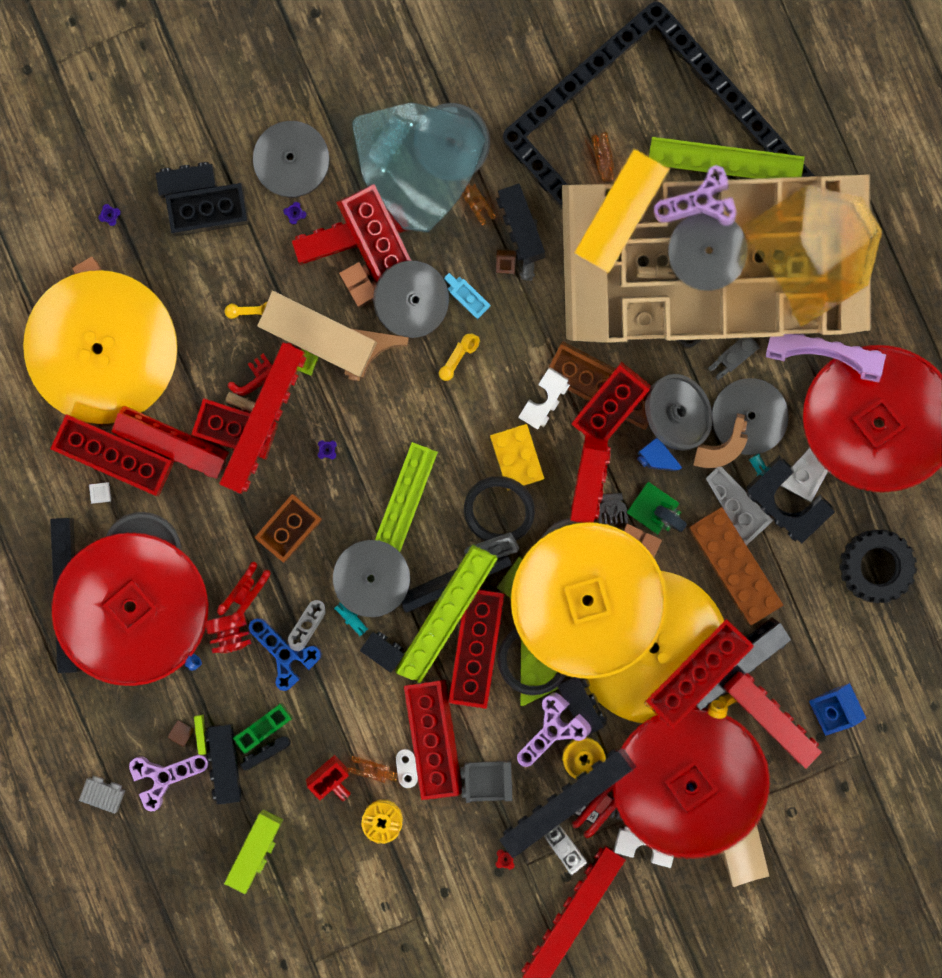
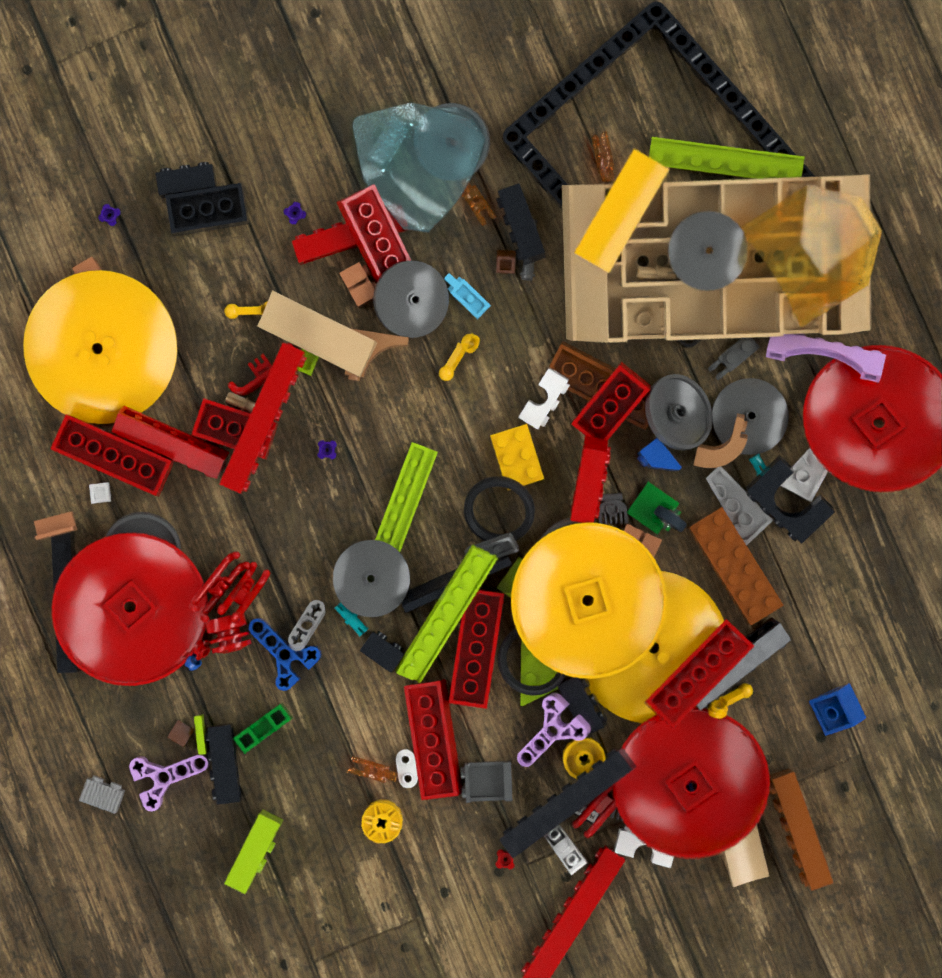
black hinge [240,736,291,771] -> none
dark grey dish [253,121,330,198] -> none
dark orange brick [254,494,323,563] -> none
red brick [306,755,351,801] -> none
lavender beam [654,166,736,226] -> none
brick [723,671,822,769] -> none
black tyre [839,530,917,603] -> none
none -> nougat panel [34,511,77,540]
none -> red piece [189,551,251,622]
none -> red plate [192,640,211,661]
none -> dark orange brick [769,768,834,891]

